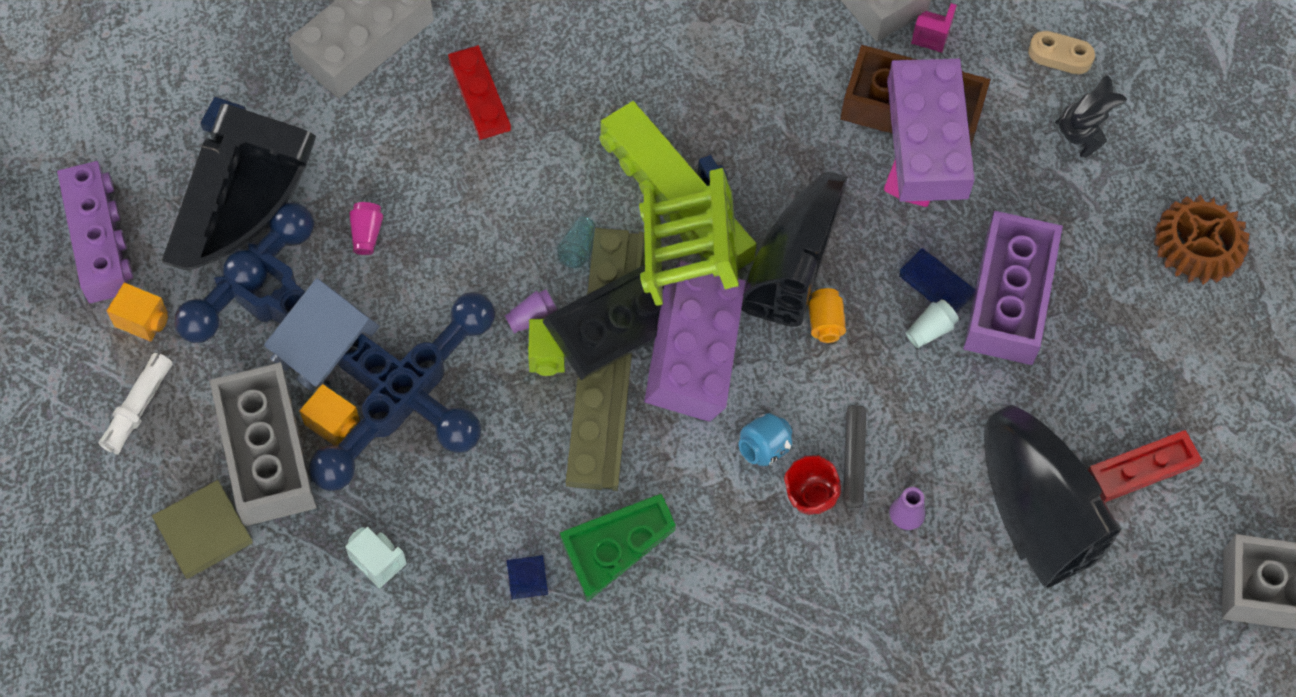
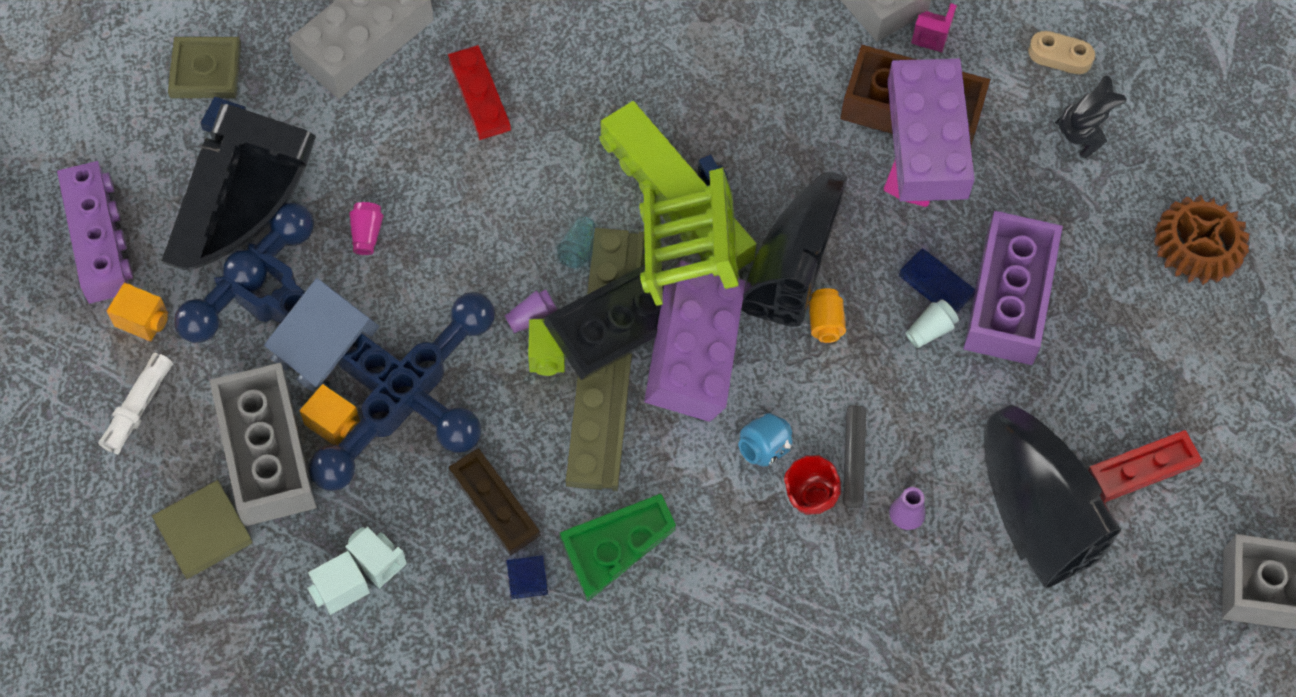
none -> olive tile [168,37,241,98]
none -> light aqua brick [307,551,370,615]
none -> dark brown plate [448,448,541,556]

